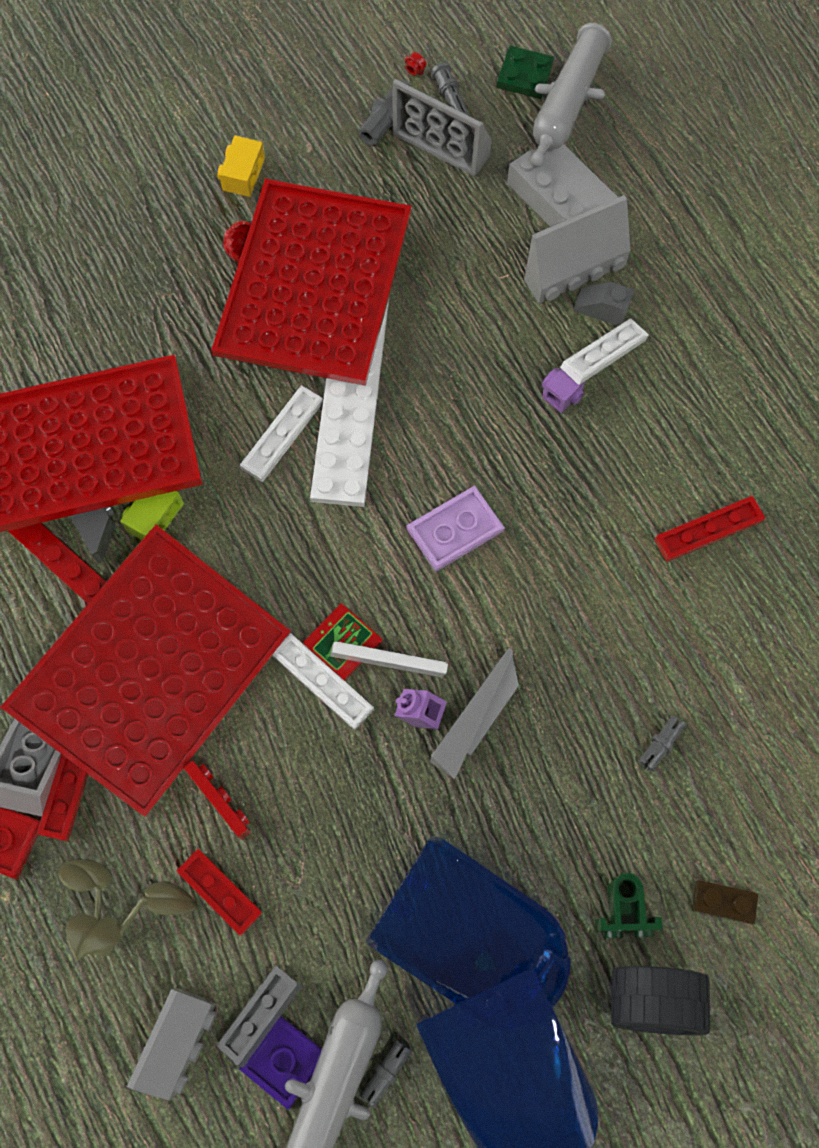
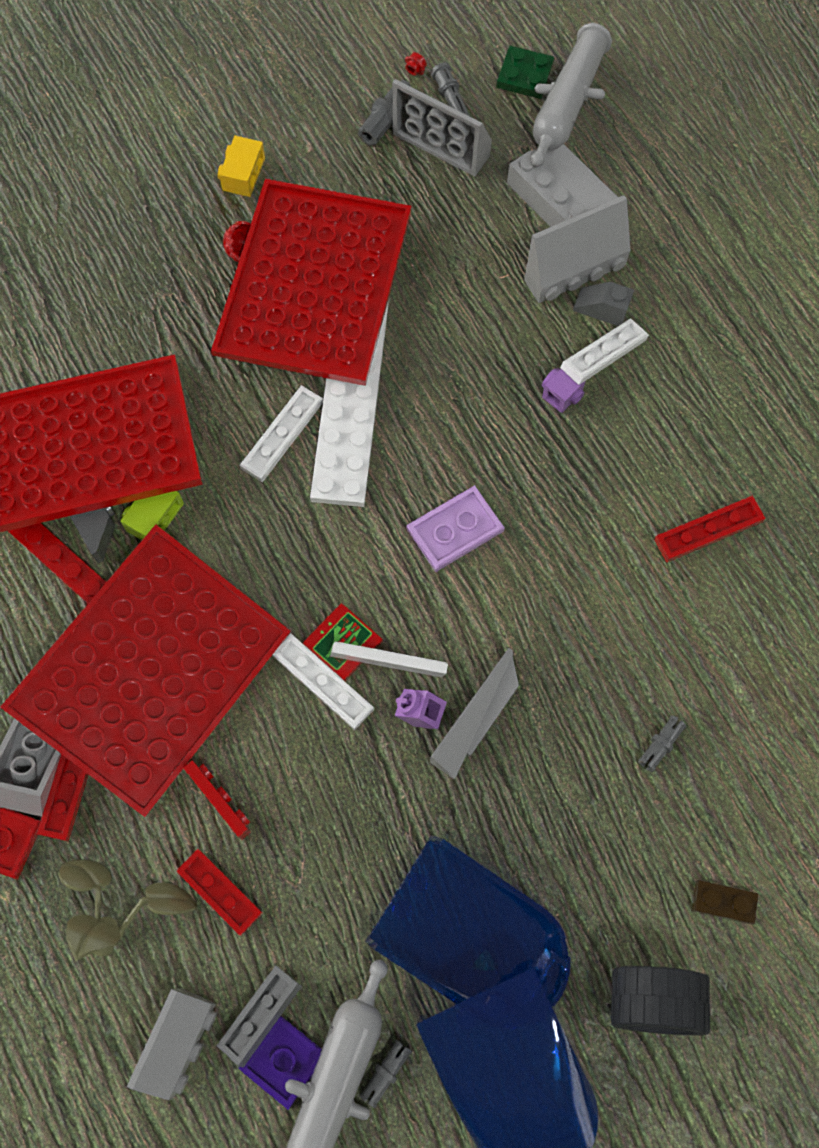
dark green pin [595,873,663,938] -> none

